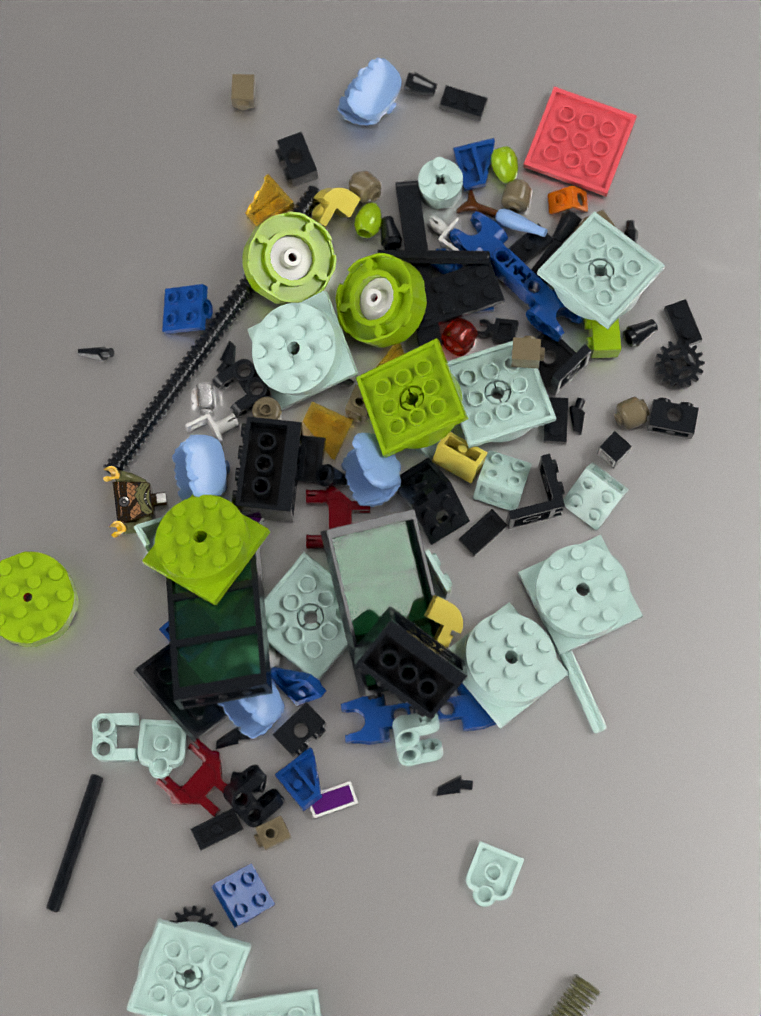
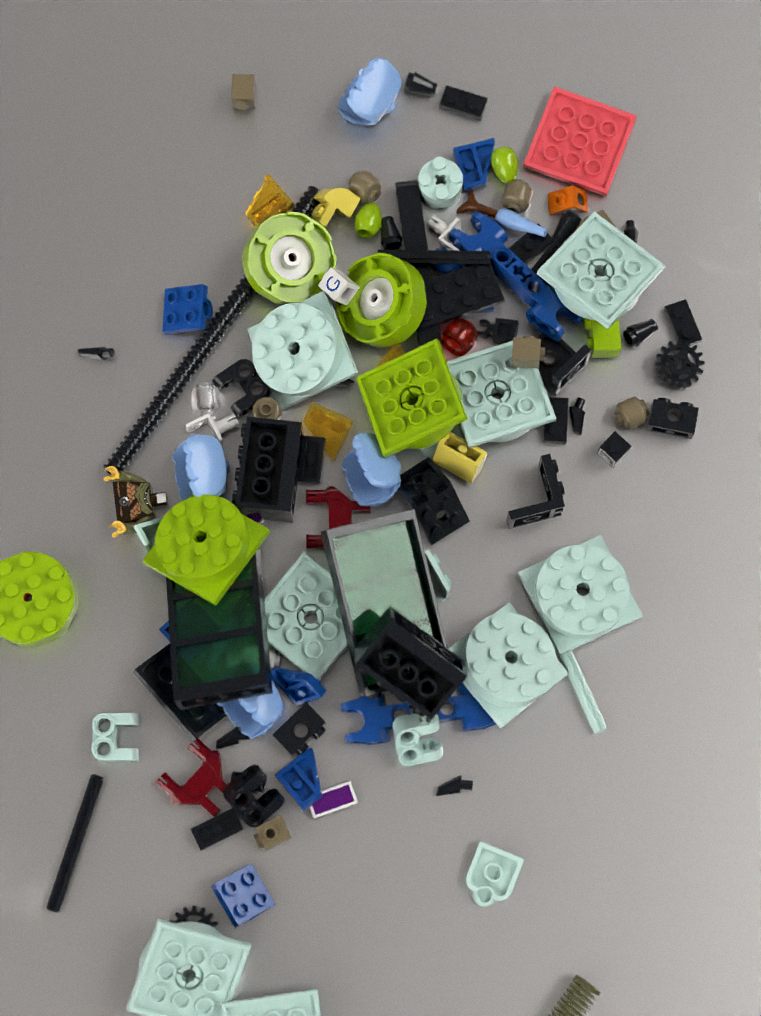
light aqua plate [137,719,187,779] -> none
black bar [216,340,236,373] -> none
black brick [275,131,318,187] -> none
black cone [315,464,347,487] -> none
dark tan brick [345,384,369,423] -> none
light yellow brick [424,595,463,647] -> none
black tile [458,509,508,557] -> none
light aqua bracket [473,450,532,511] -> none
light aqua bracket [563,462,629,530] -> none
none -> white brick [318,267,360,306]

